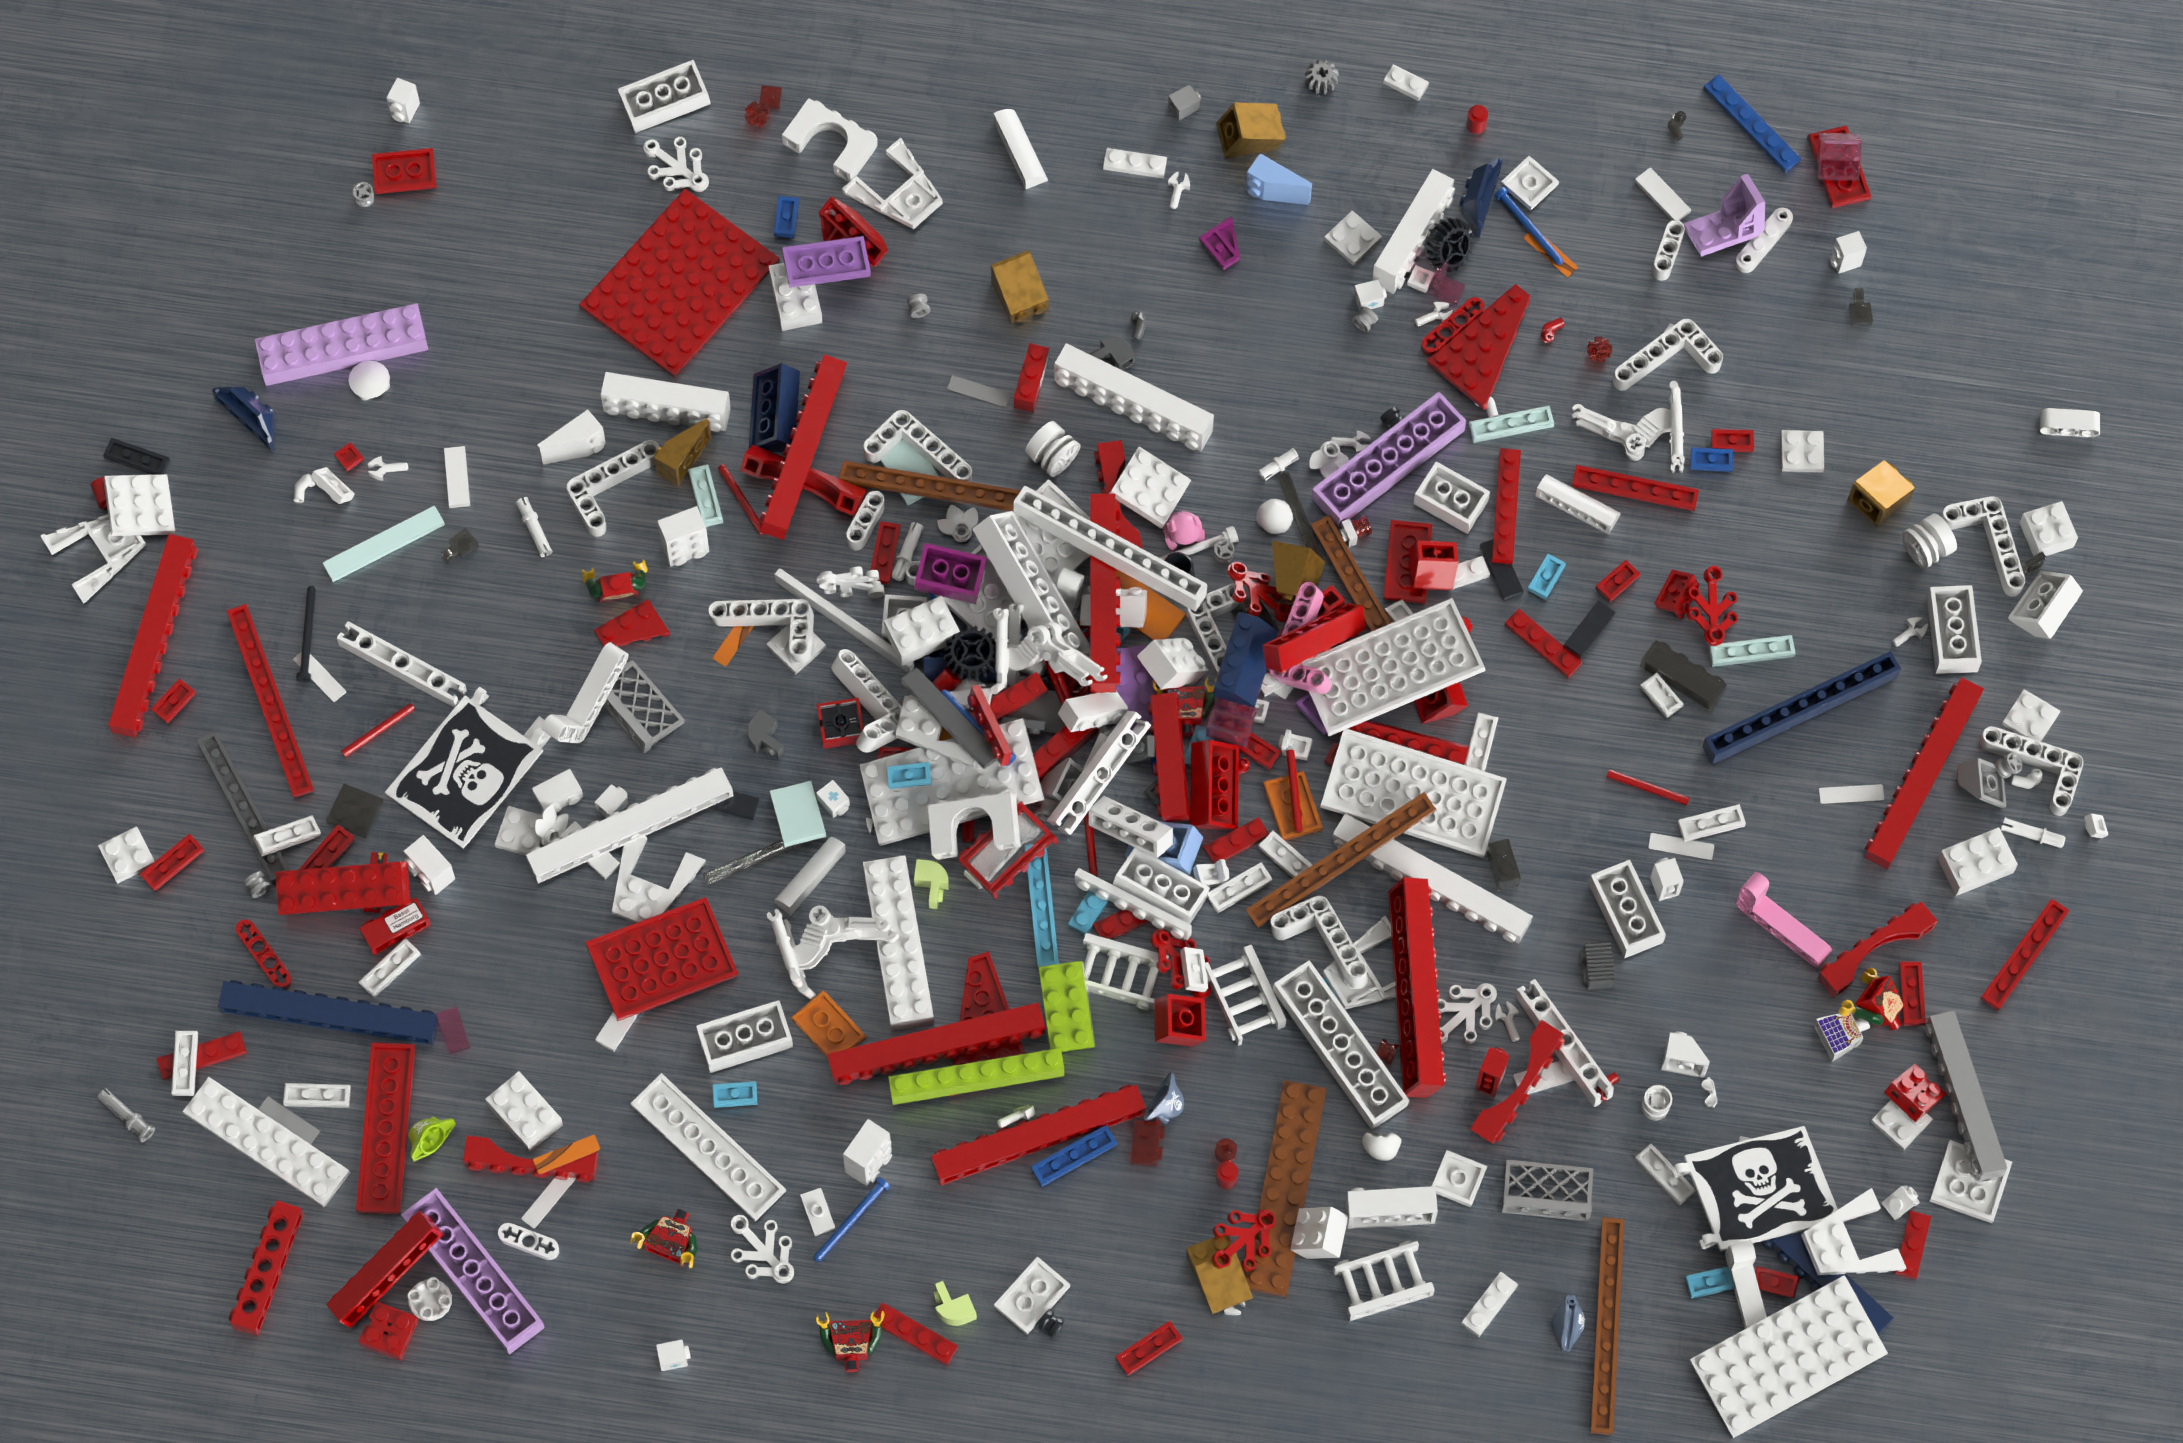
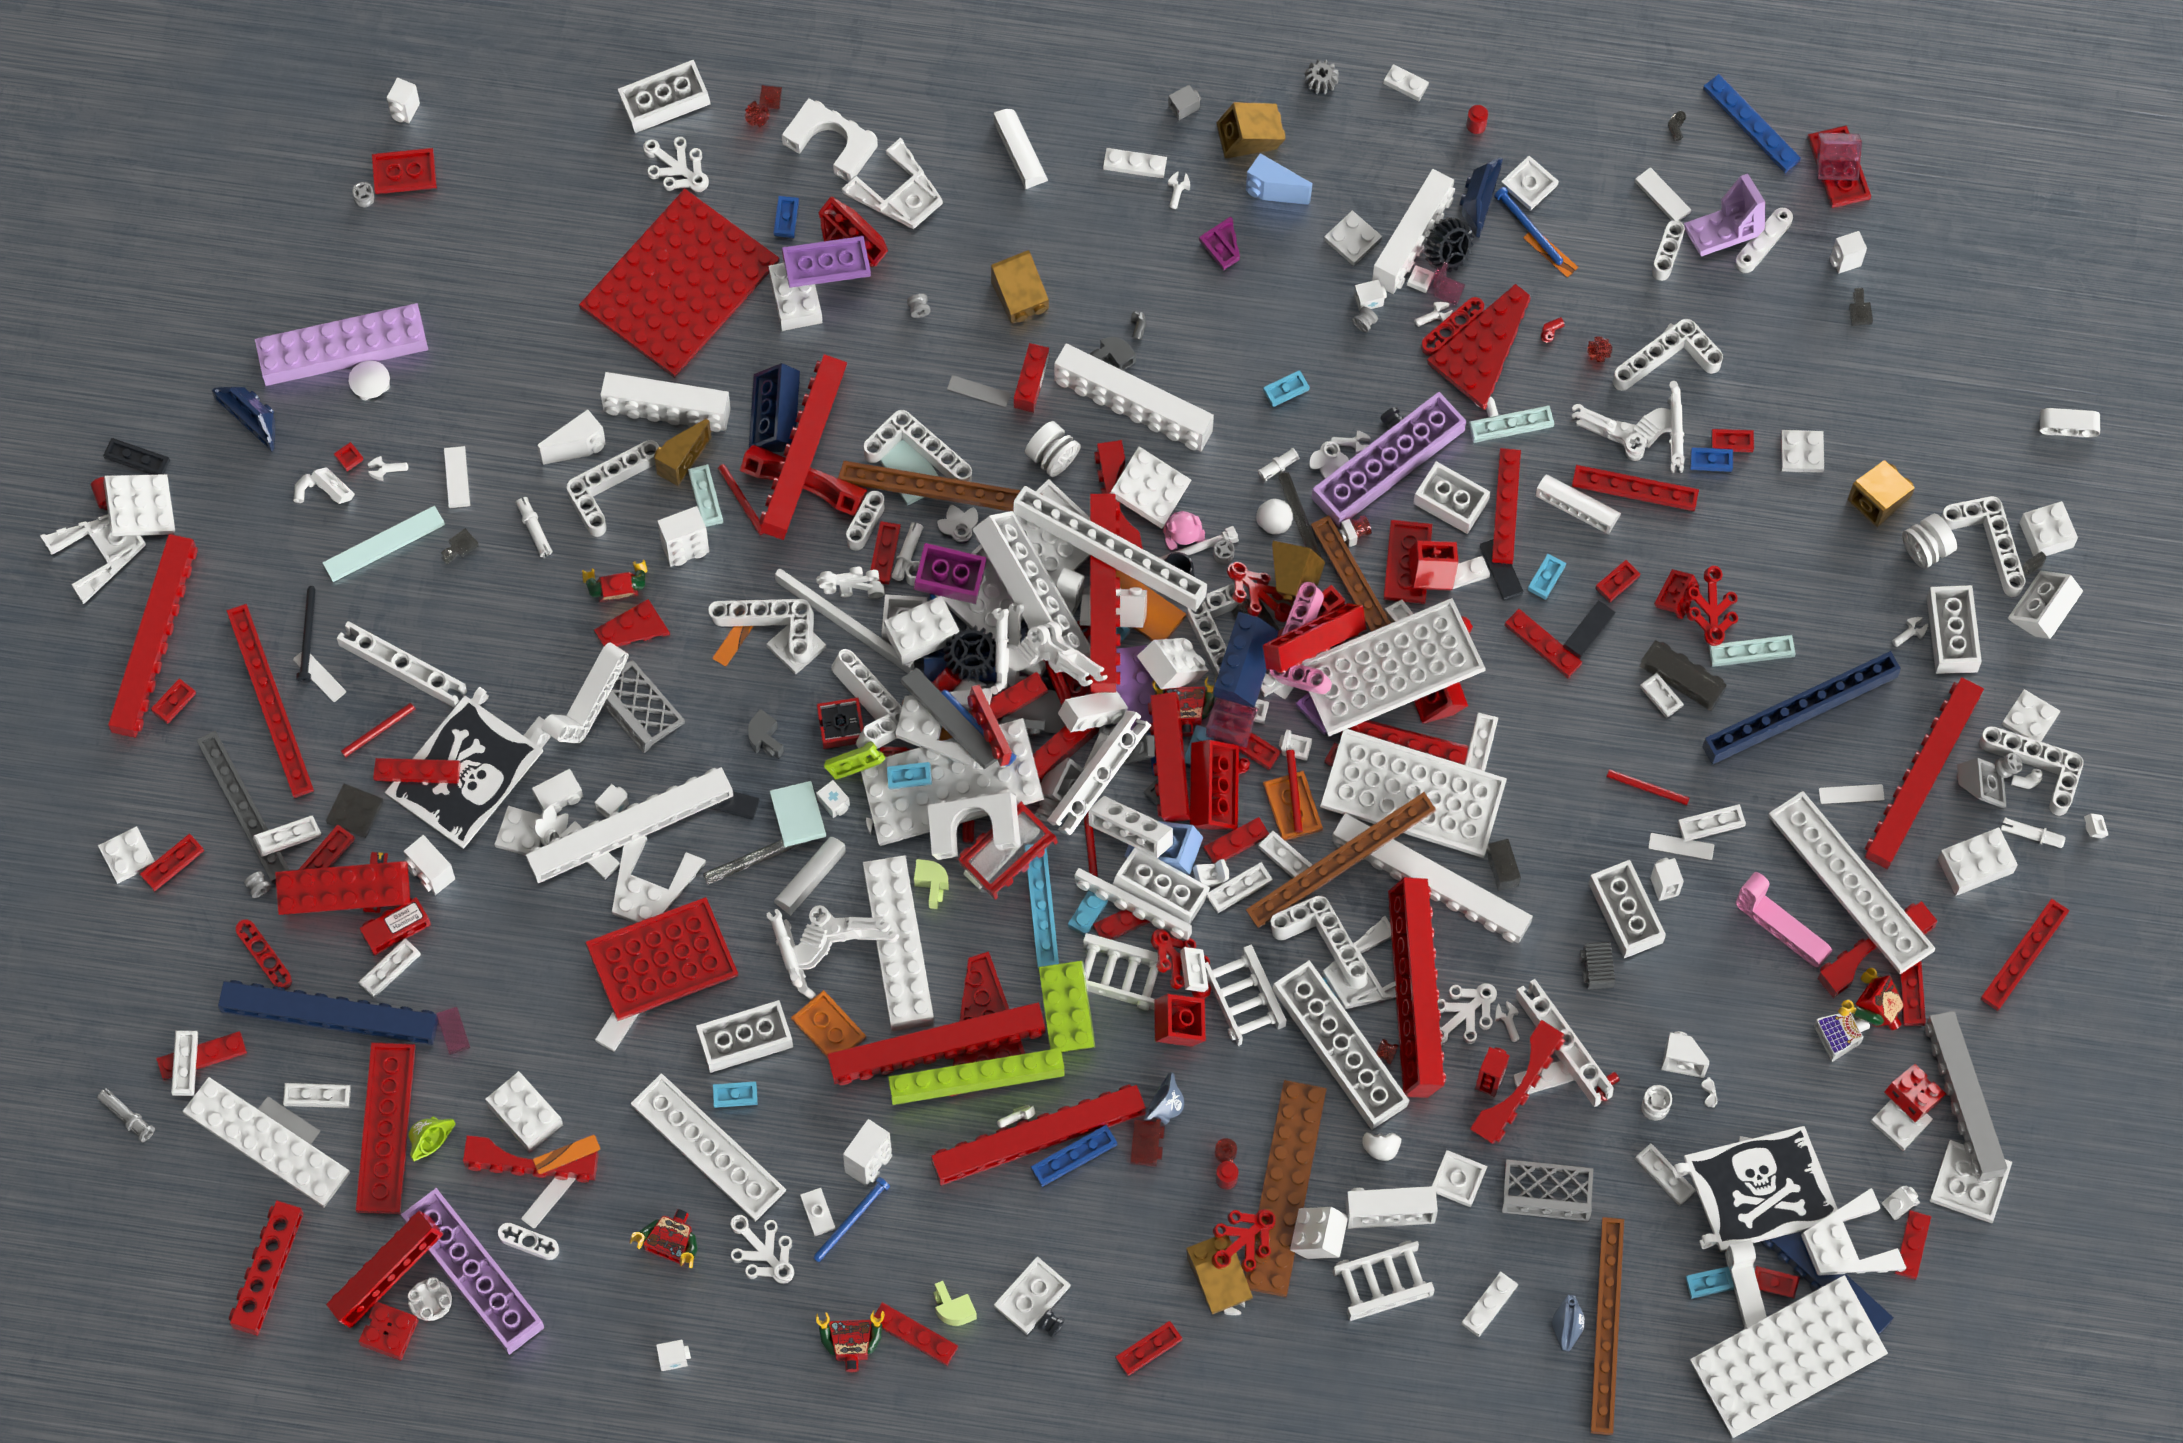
none -> red plate [373,758,461,783]
none -> lime plate [824,741,885,780]
none -> medium azure plate [1263,370,1310,407]
none -> white plate [1769,791,1935,974]

